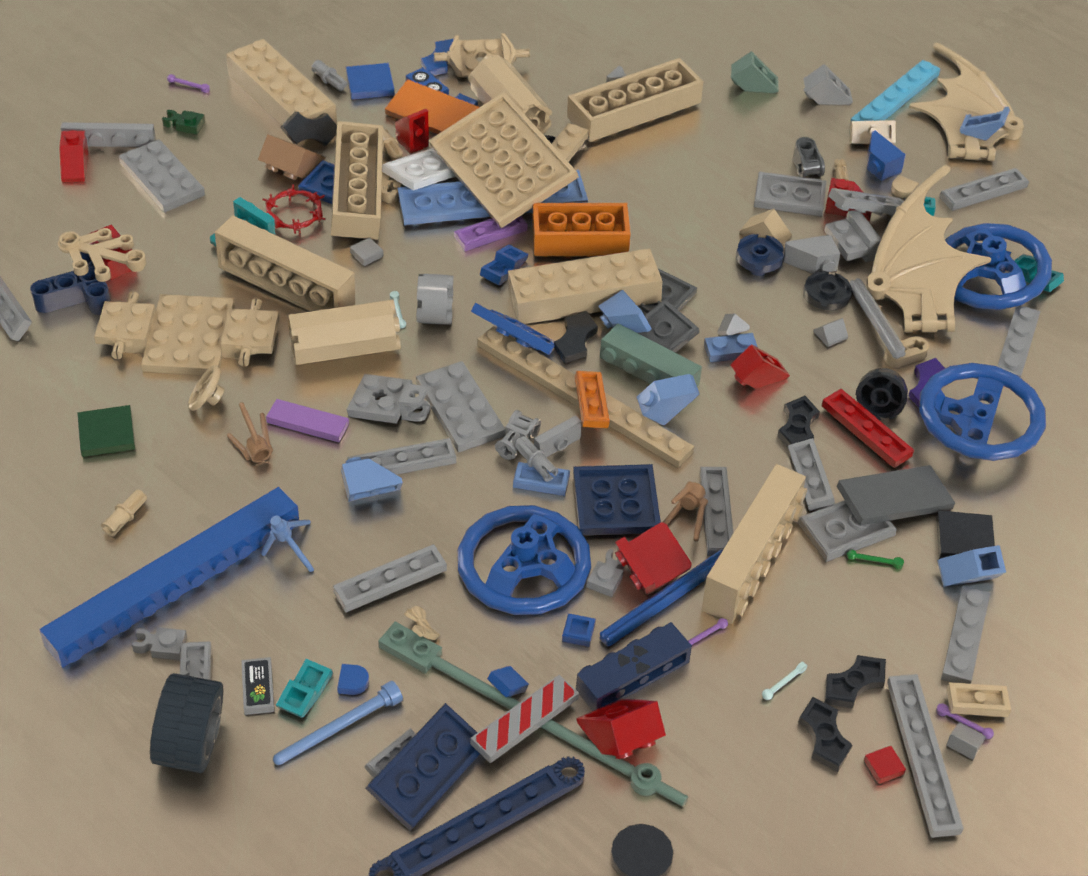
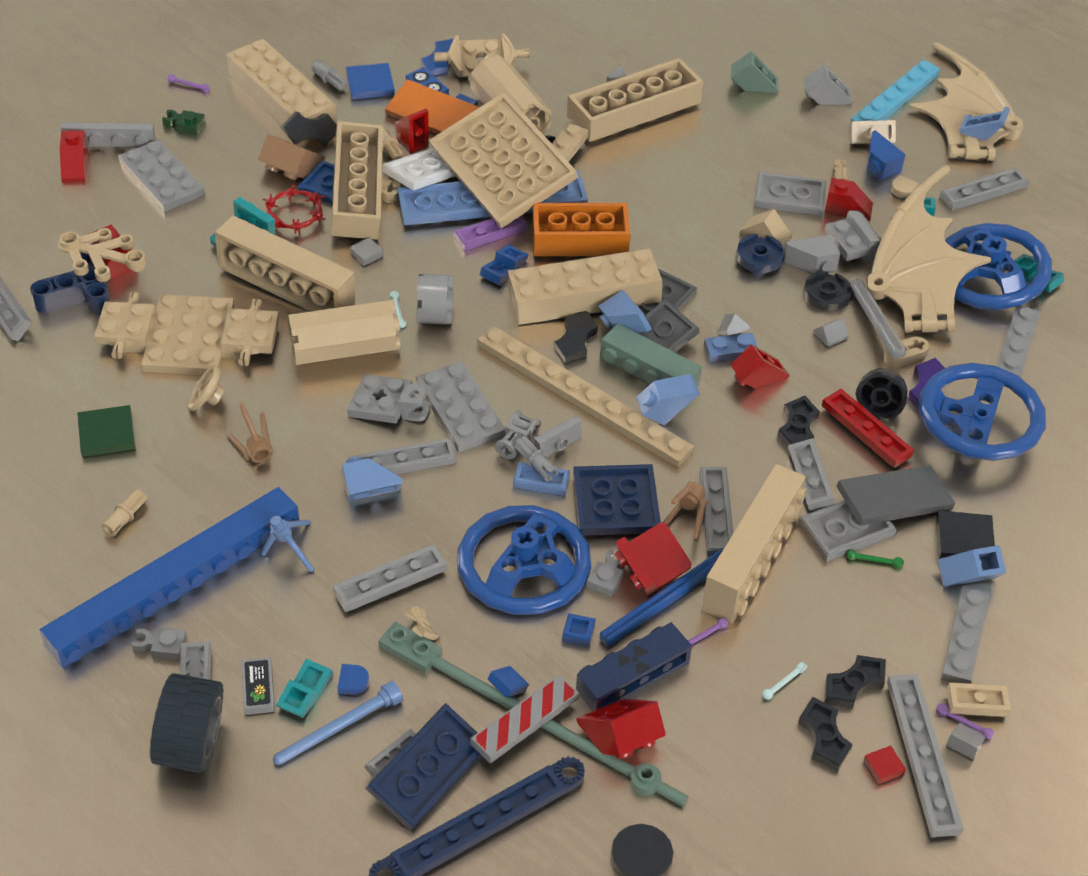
medium lavender tile [266,399,349,442] -> none
blue wing [471,303,554,355] -> none
orange tile [575,371,610,428] -> none
dark grey piece [793,137,825,178] -> none
light grey plate [829,188,904,217] -> none

